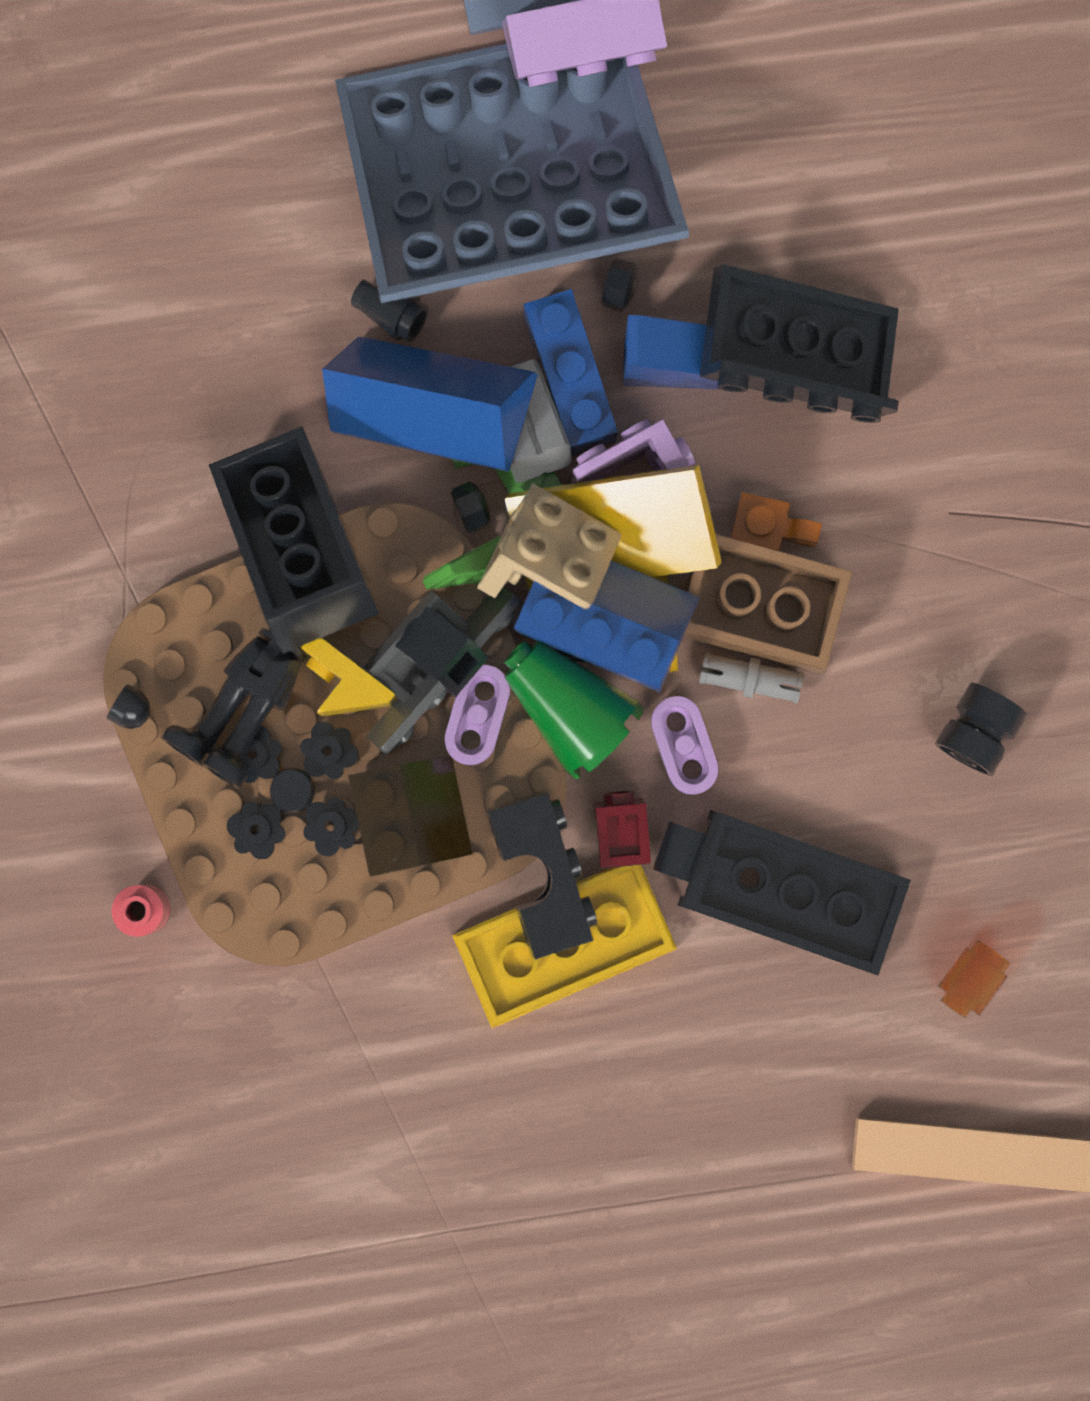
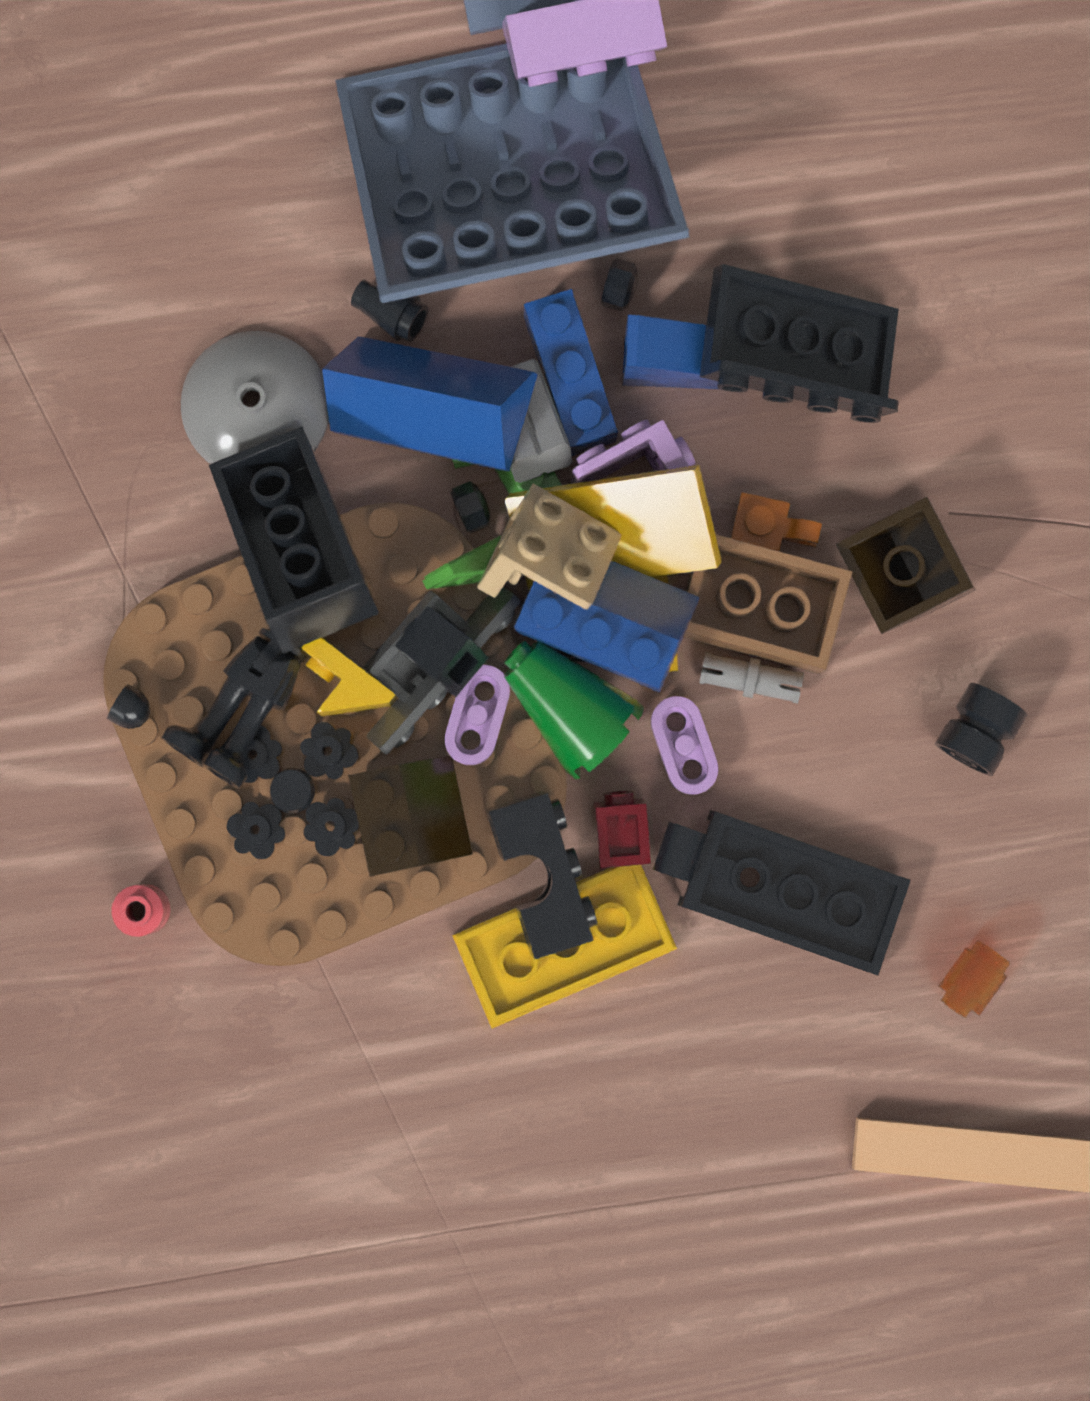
none -> light grey dish [181,331,329,464]
none -> dark brown slope [836,497,976,634]

